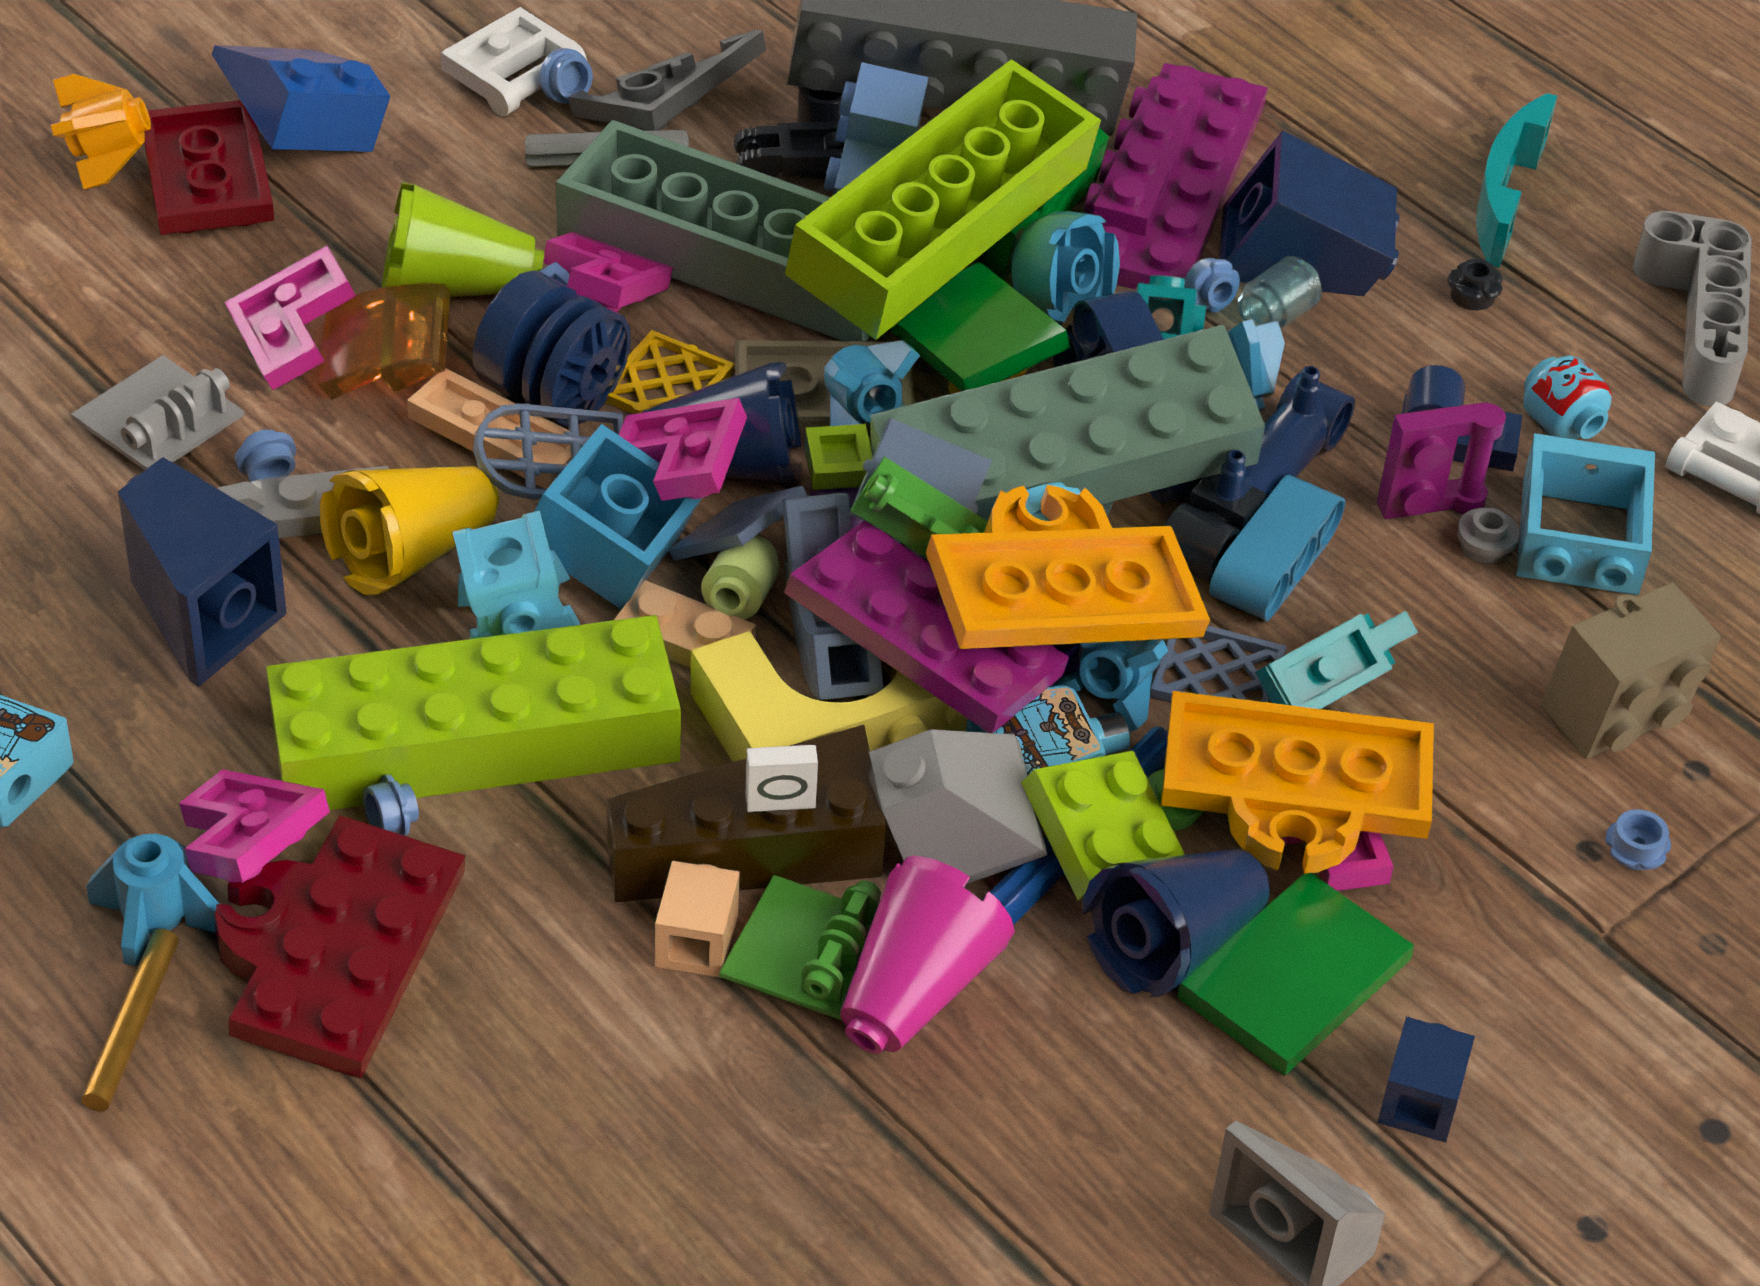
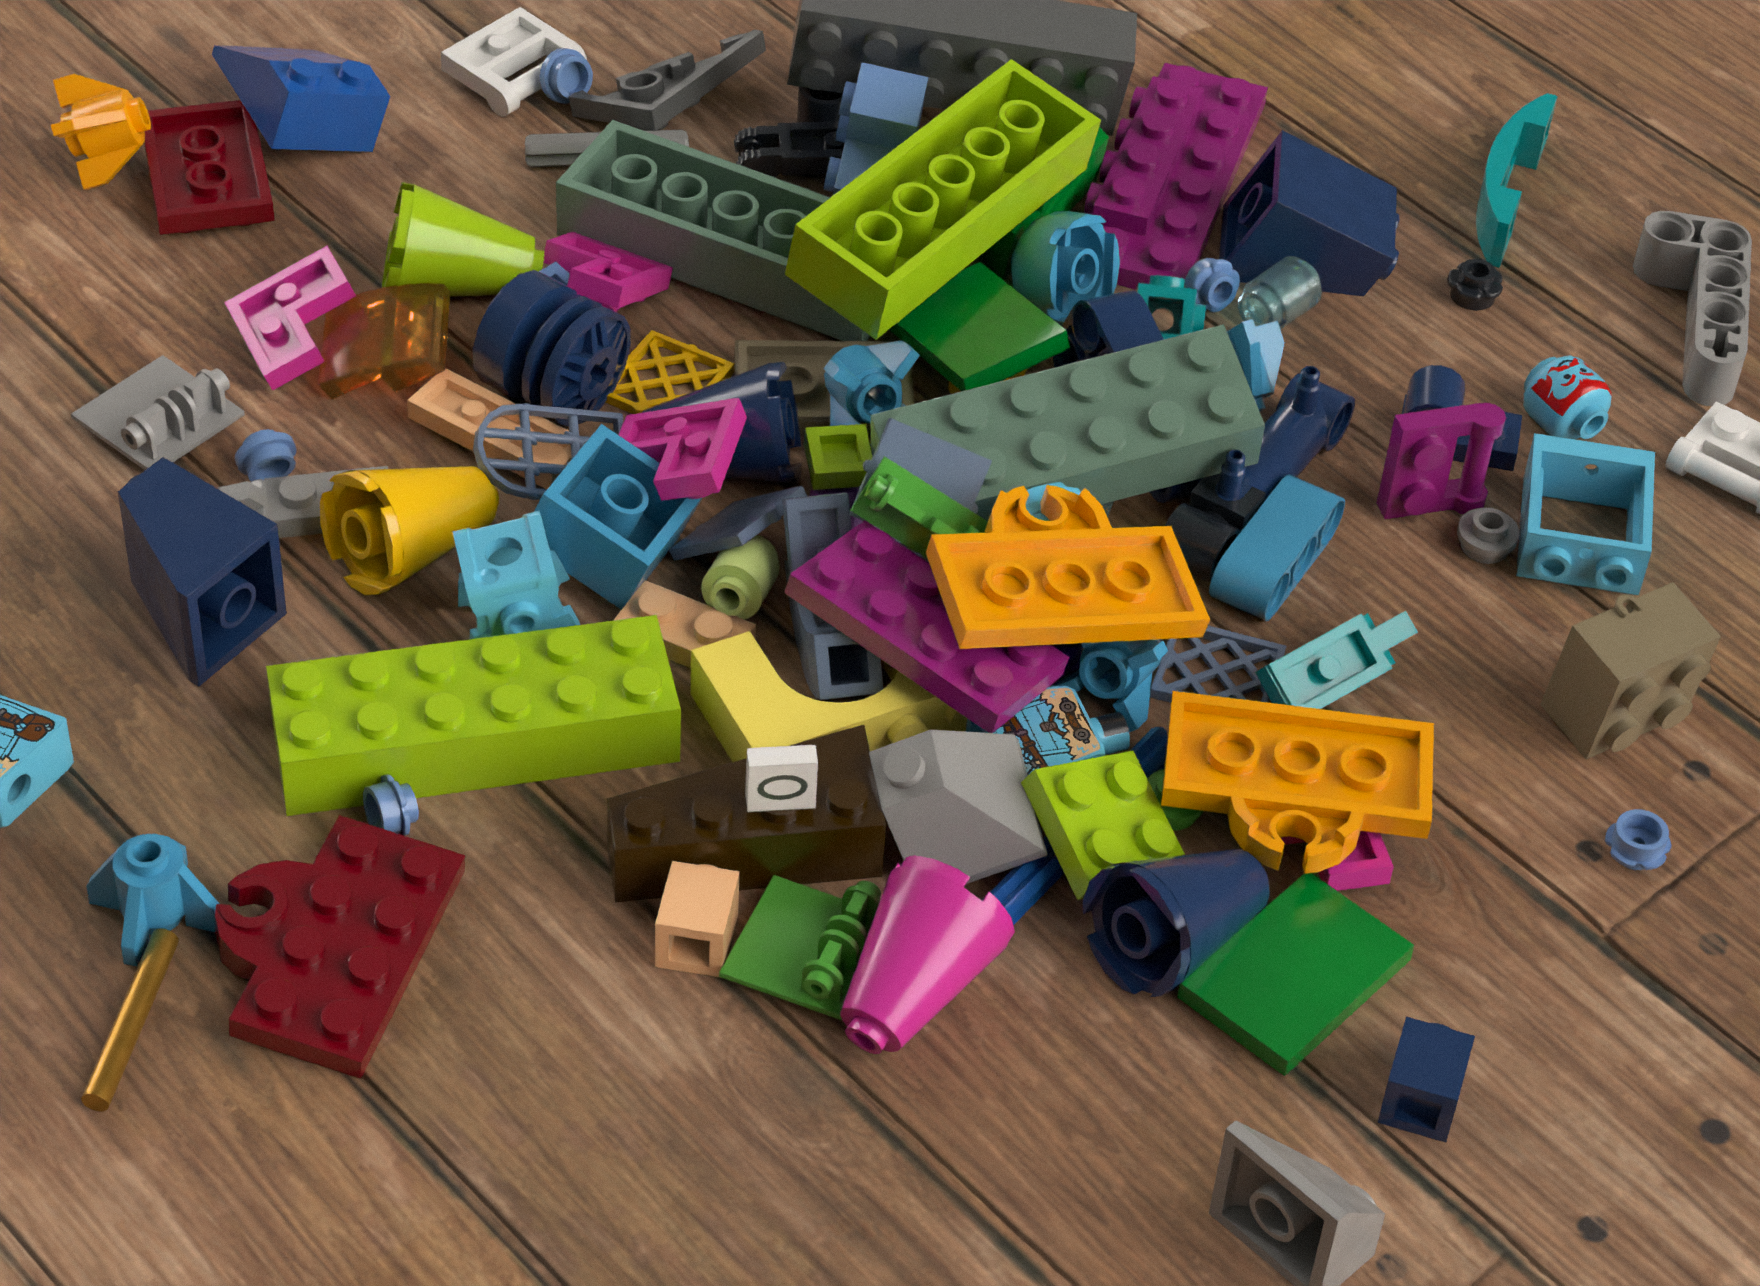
dark pink plate [179,769,330,883] -> none

